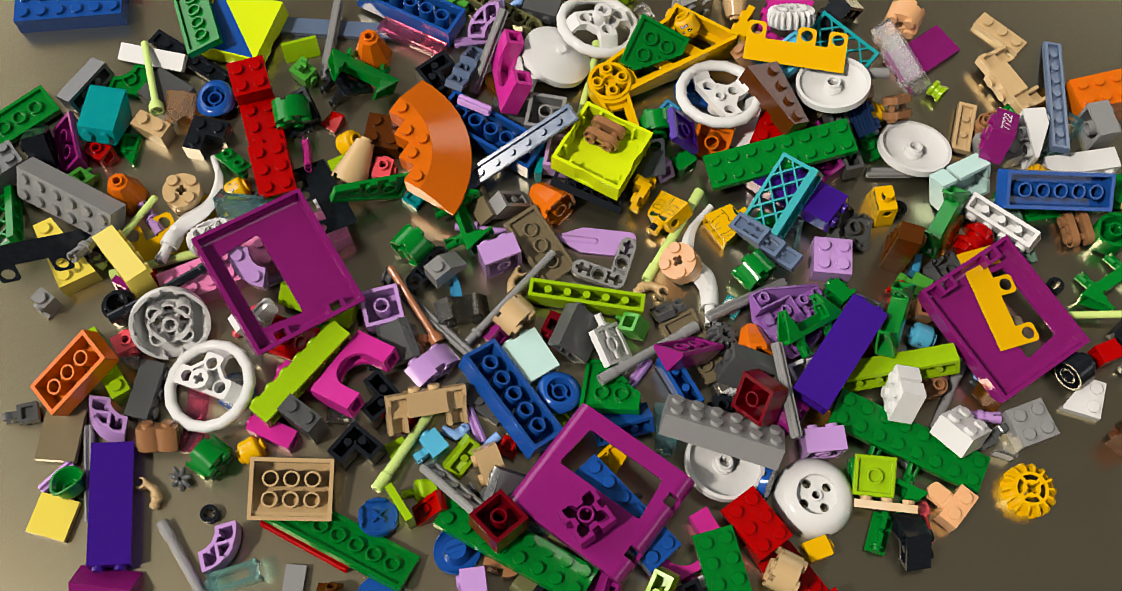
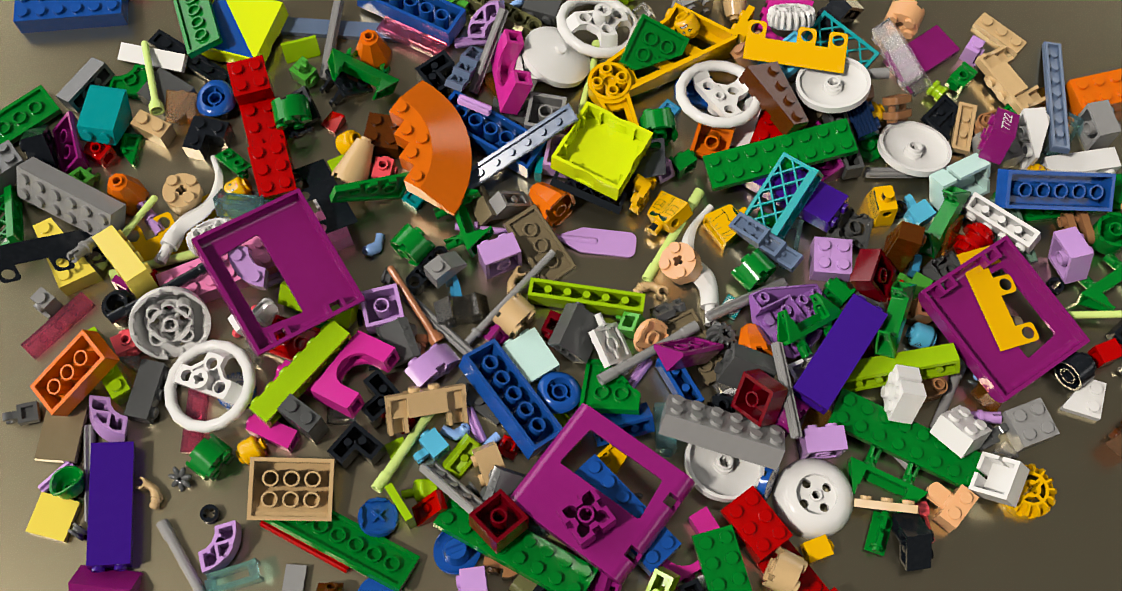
medium nougat brick [135,420,182,453] -> none
dark pink piece [302,135,312,172] -> none
light grey beam [571,237,637,290] -> none
medium nougat brick [583,115,627,152] -> none
dark purple plate [667,106,699,155] -> none
lime tile [852,453,897,499] -> none
none -> clear pink tile [21,292,95,360]
none -> dark grey bush [68,522,87,541]
none -> light blue arm [362,233,385,256]
none -> light nougat tile [633,318,669,352]
none -> dark red brick [849,249,897,302]
none -> medium azure brick [903,194,937,226]
none -> black wing [920,94,958,141]
none -> green brick [945,62,978,94]
none -> lavender brick [959,35,986,67]
none -> white piece [968,451,1030,508]
none -> lavender brick [1048,226,1094,284]

